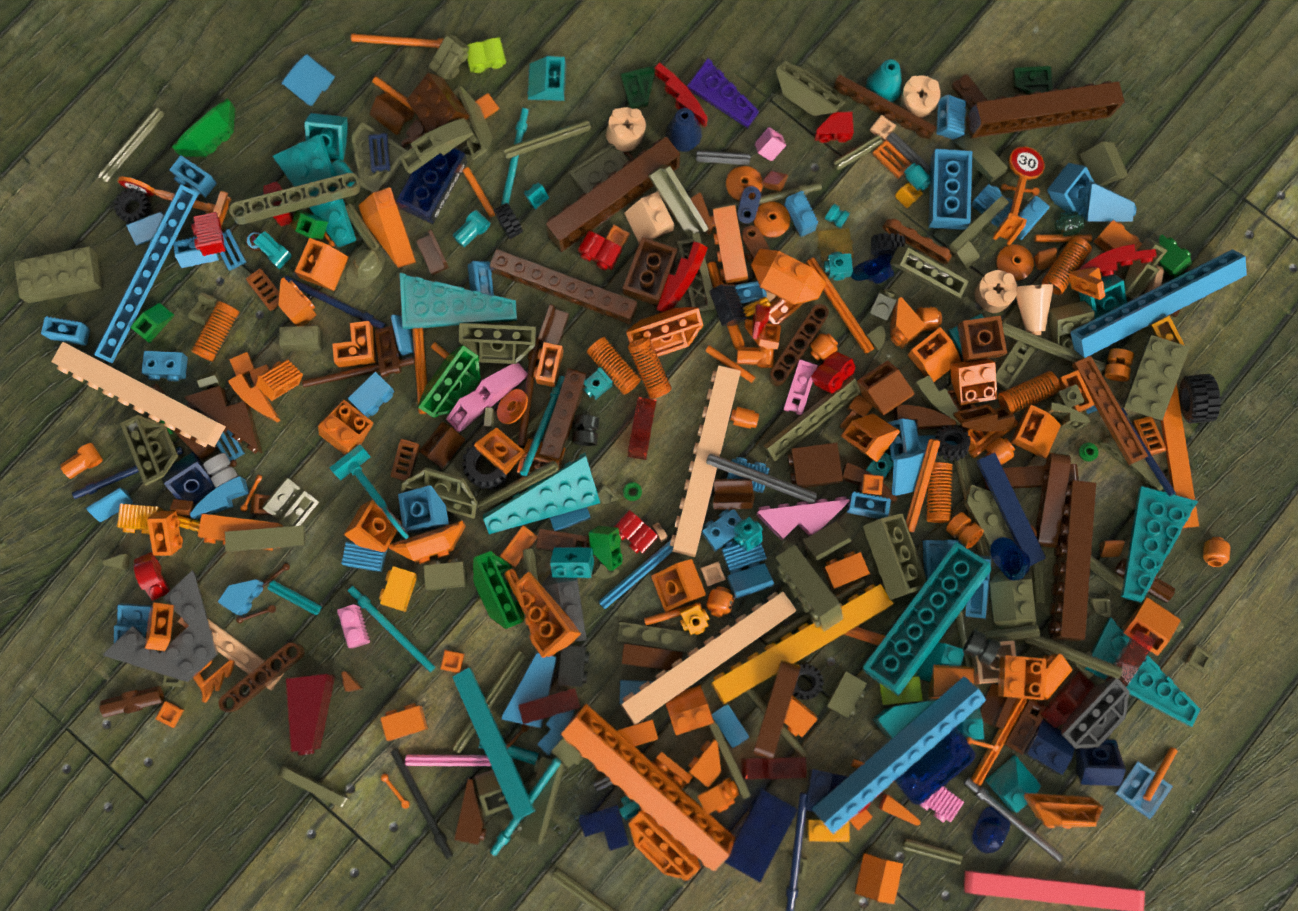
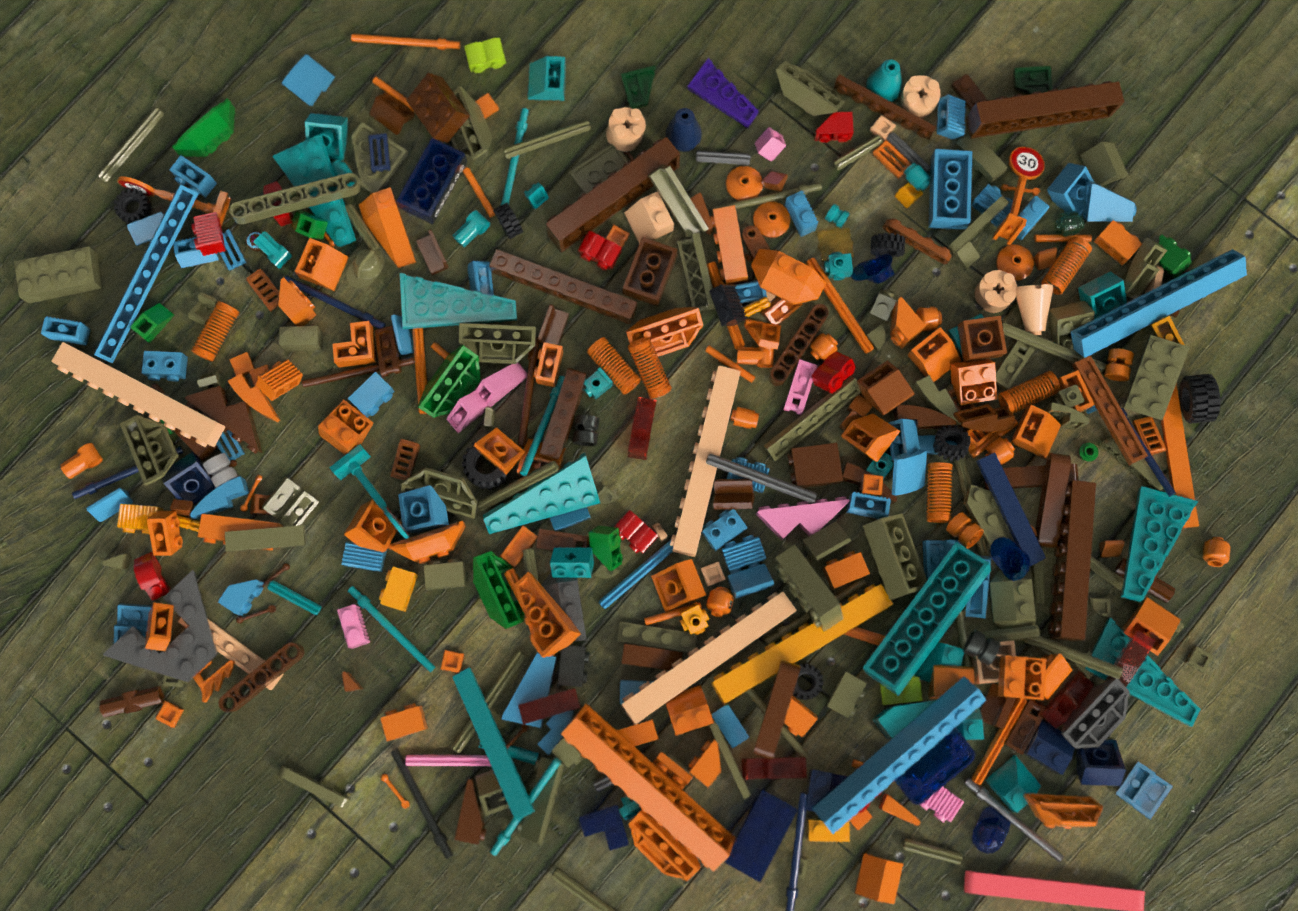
dark red slope [286,674,335,755] -> none
olive slope [399,118,474,174] -> none
reddish brown plate [401,119,428,149] -> none
reddish brown panel [419,422,465,469] -> none
olive brick [429,35,470,79] -> none
orange dish [497,389,528,424] -> none
green plate [623,482,642,501] -> none
red slope [655,62,708,128] -> none
red slope [657,241,708,312] -> none
orange brick [697,777,739,814] -> none
teal brick [734,517,763,552] -> none
dark blue plate [737,186,761,223] -> none
red slope [752,304,771,339] -> none
olive brick [890,247,969,298] -> none
orange axle [906,439,940,532] -> none
orange hinge [965,737,1000,752] -> none
orange slope [1069,267,1105,300] -> none
red slope [1079,244,1157,276] -> none
orange bar [1143,747,1178,801] -> none

